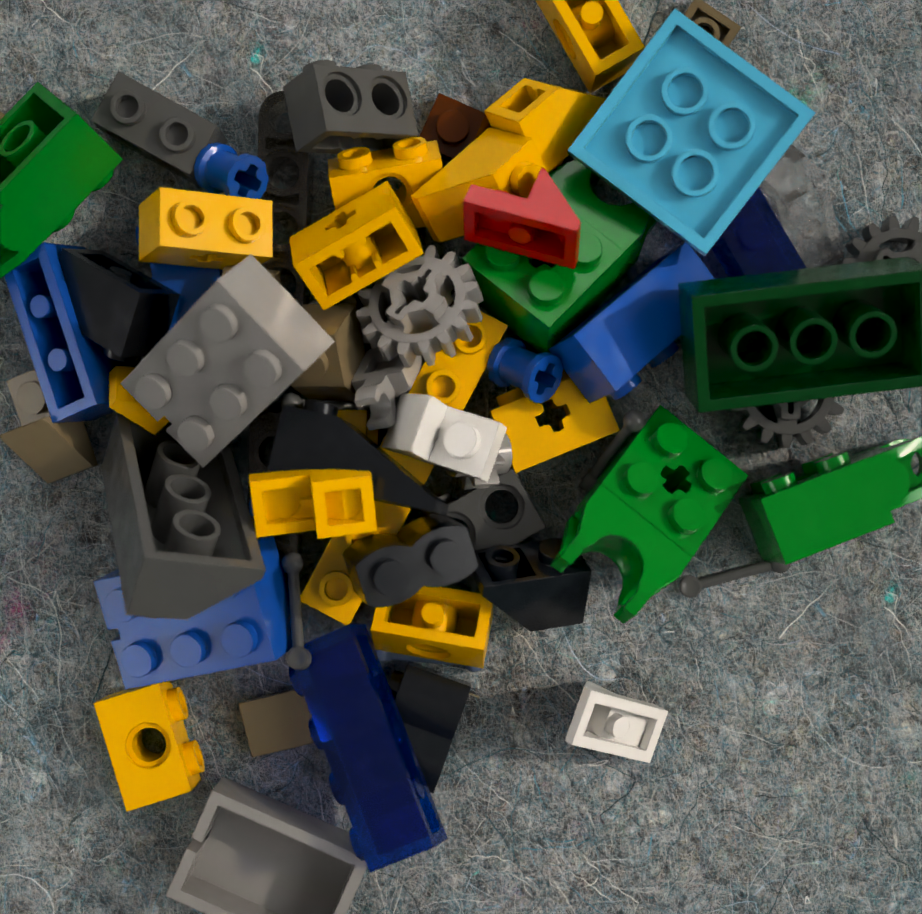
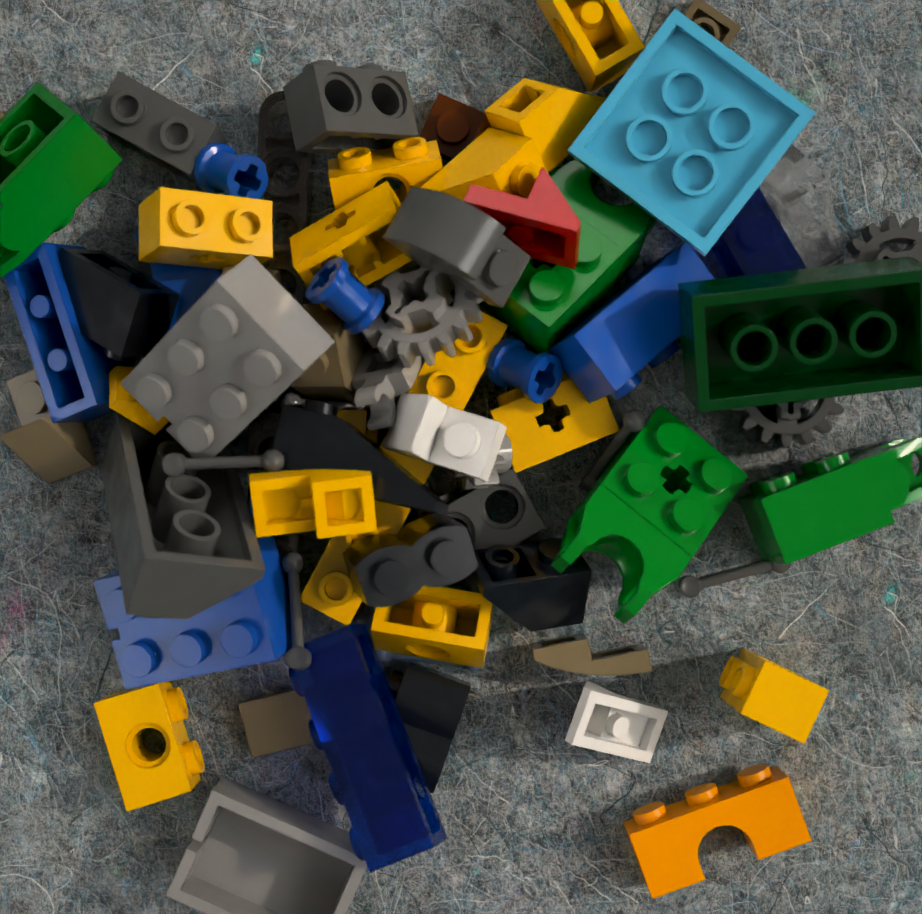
none -> dark grey hinge [162,449,285,476]
none -> blue bush [305,256,385,335]
none -> dark grey brick [382,187,531,308]
none -> dark tan slope [530,633,652,676]
none -> light orange arch [623,764,812,899]
none -> yellow brick [719,648,829,744]

